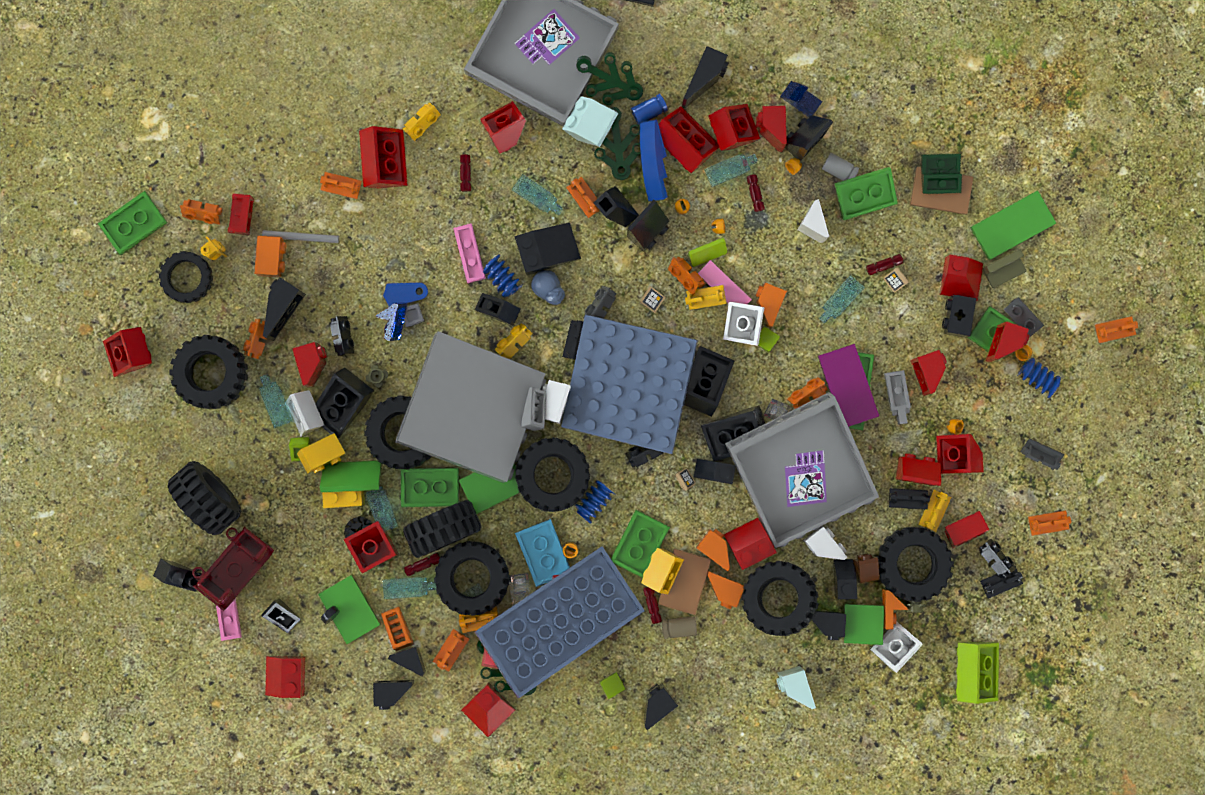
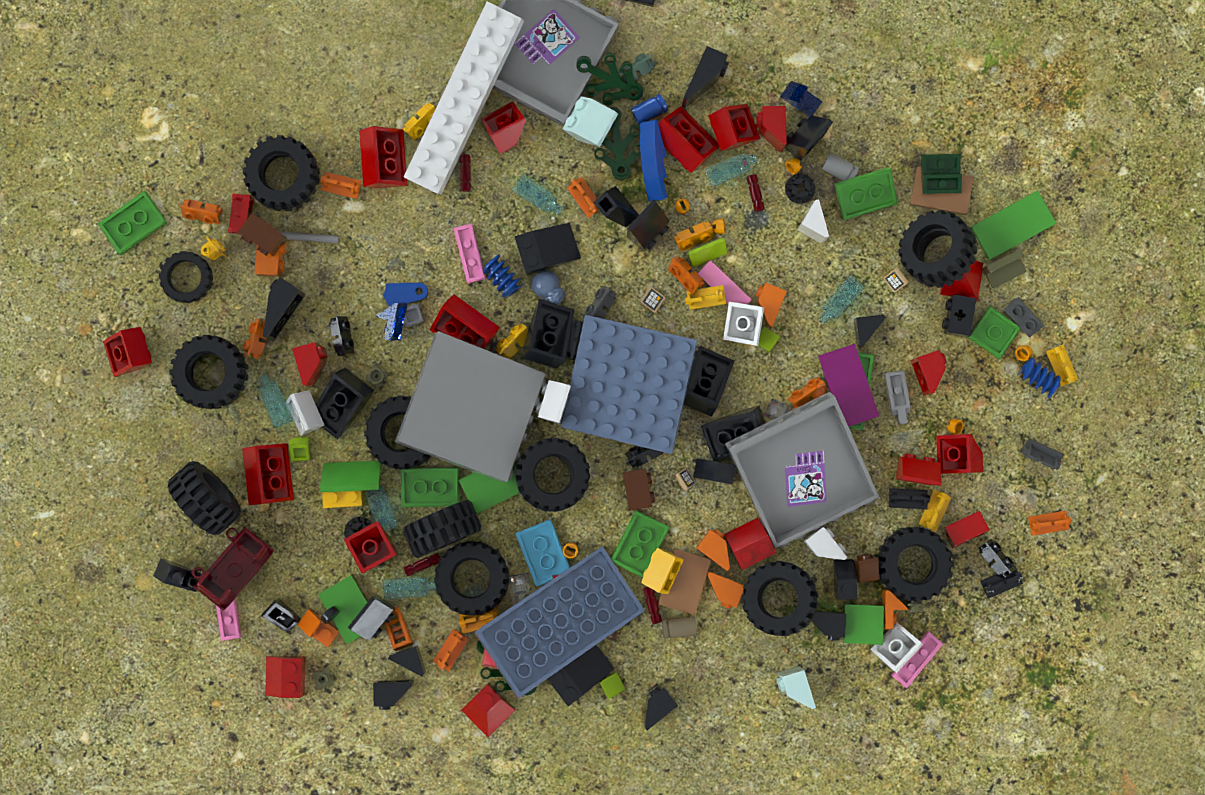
yellow brick [297,433,345,474] -> none
black slope [475,293,521,326] -> none
light grey slope [521,387,546,431] -> none
blue piece [575,480,616,524] -> none
dark red axle [866,254,904,276] -> none
lime slope [956,642,999,704] -> none
red slope [986,321,1030,362] -> none
orange hinge [1095,316,1138,343] -> none
none -> reddish brown brick [238,213,287,256]
none -> red slope [242,443,294,506]
none -> black tyre [243,135,320,211]
none -> orange slope [297,609,339,647]
none -> olive plate [312,668,334,690]
none -> slope [348,594,396,641]
none -> white brick [404,1,524,195]
none -> red slope [429,294,500,350]
none -> black slope [521,299,575,369]
none -> black slope [547,645,614,706]
none -> sand green hinge [618,53,656,83]
none -> reddish brown brick [623,469,655,511]
none -> light orange hinge [674,221,714,252]
none -> black gear [785,173,816,204]
none -> black slope [854,315,886,348]
none -> bright pink tile [891,631,943,688]
none -> black tyre [898,210,977,288]
none -> yellow hinge [1046,344,1078,387]

